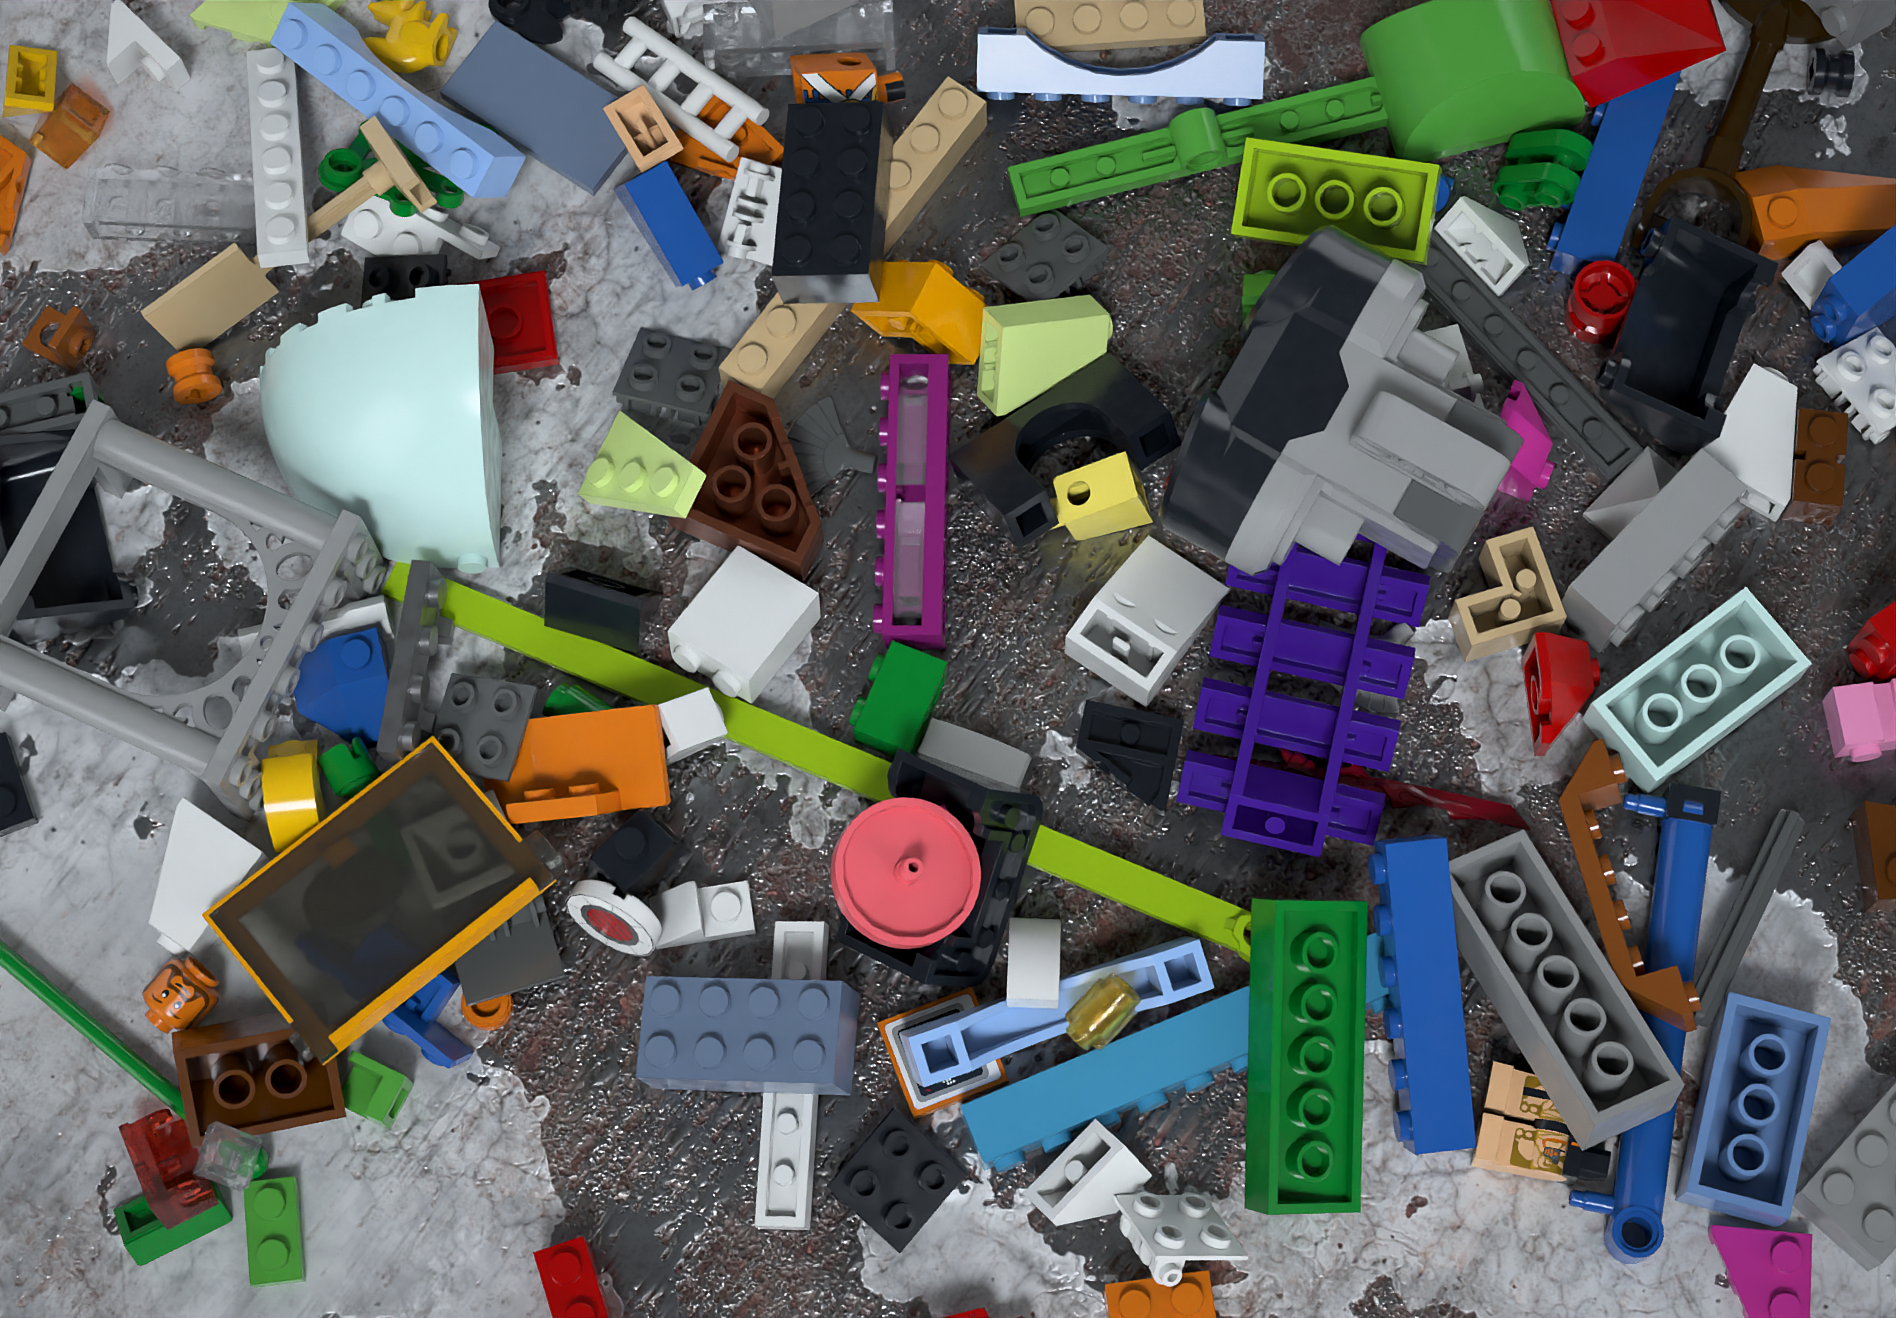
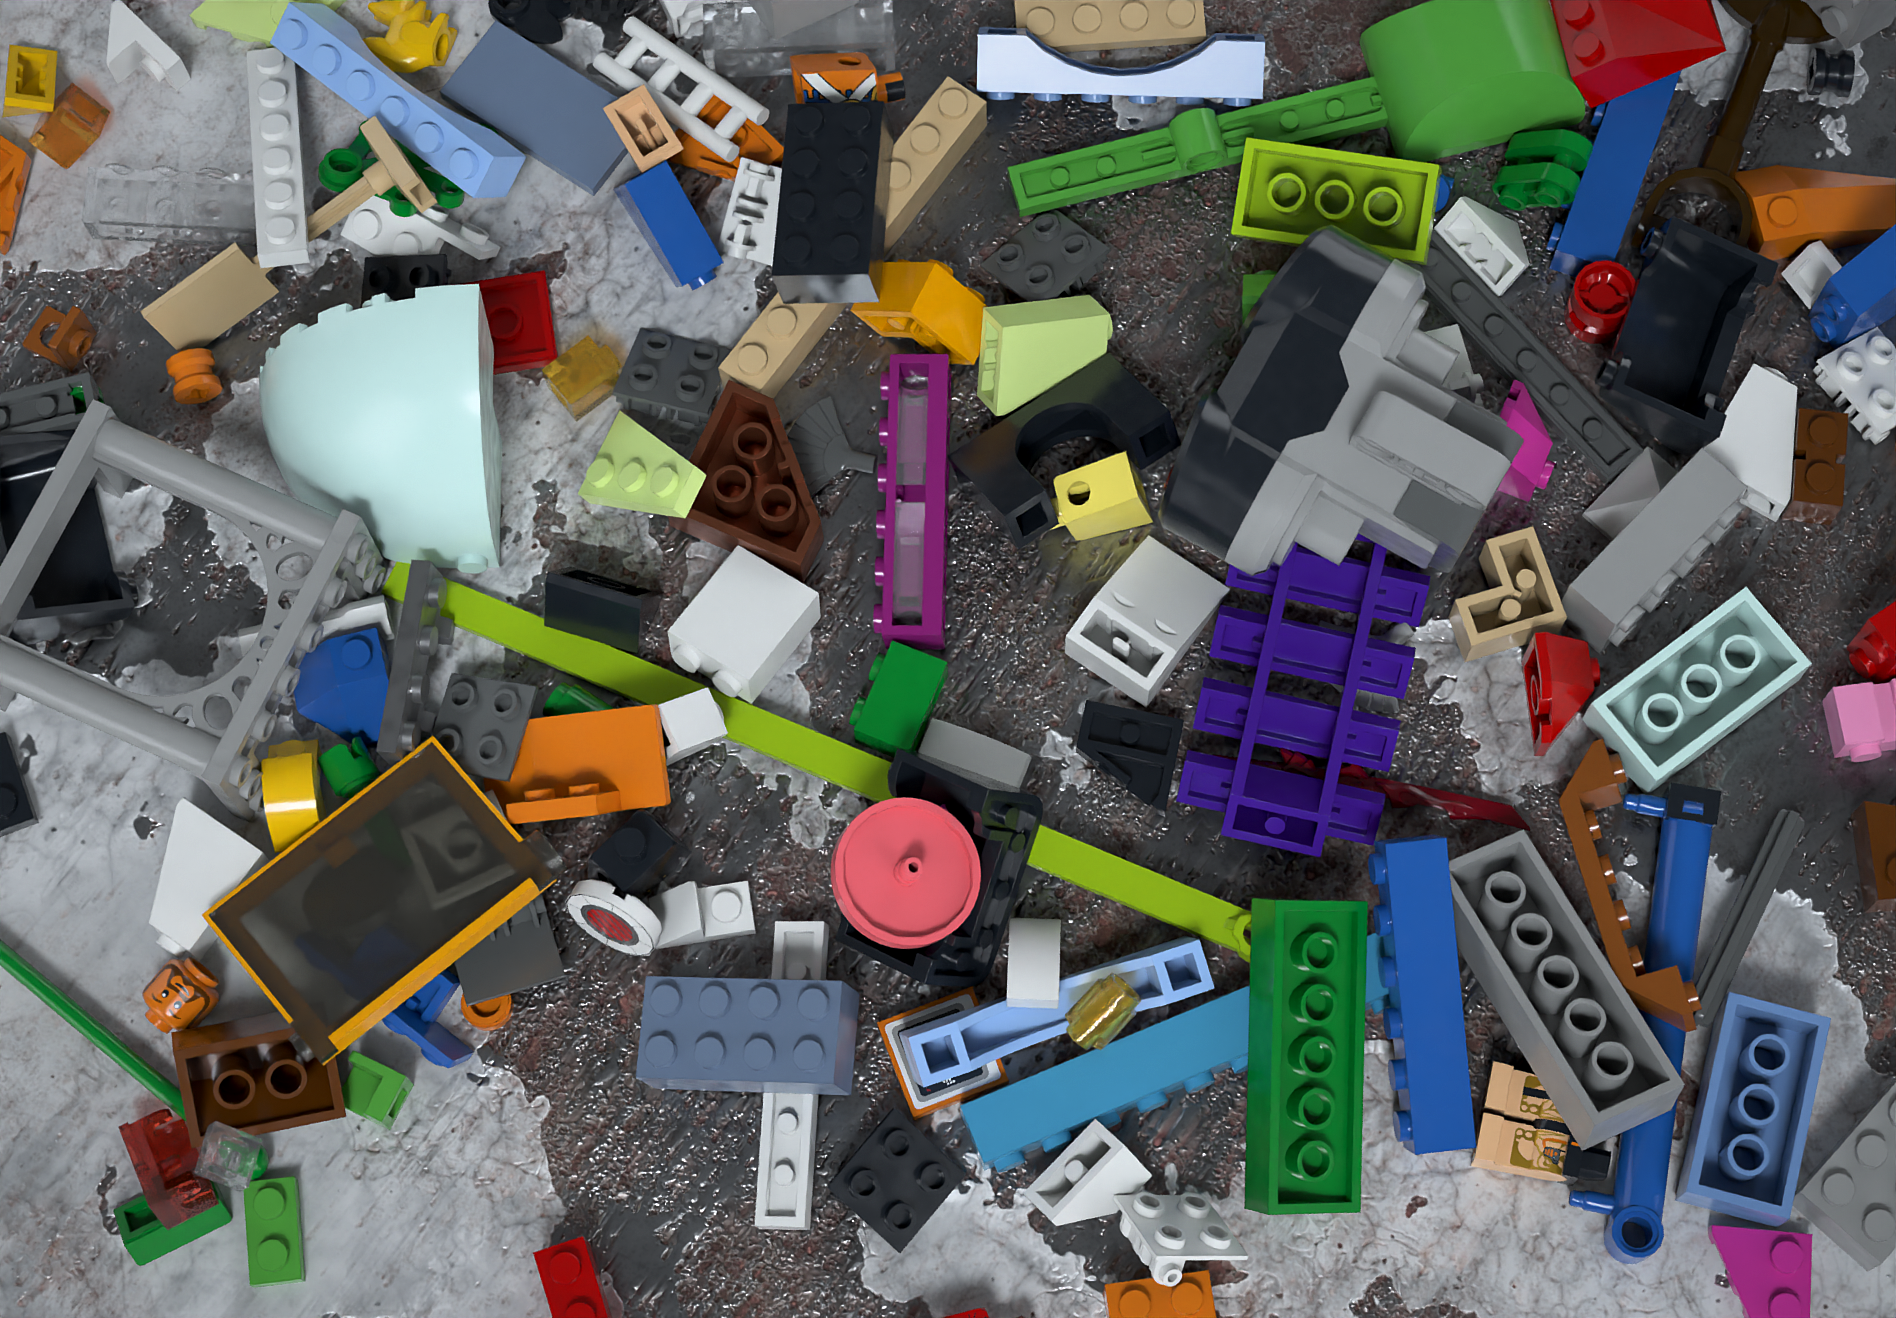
none -> clear yellow brick [542,335,622,422]

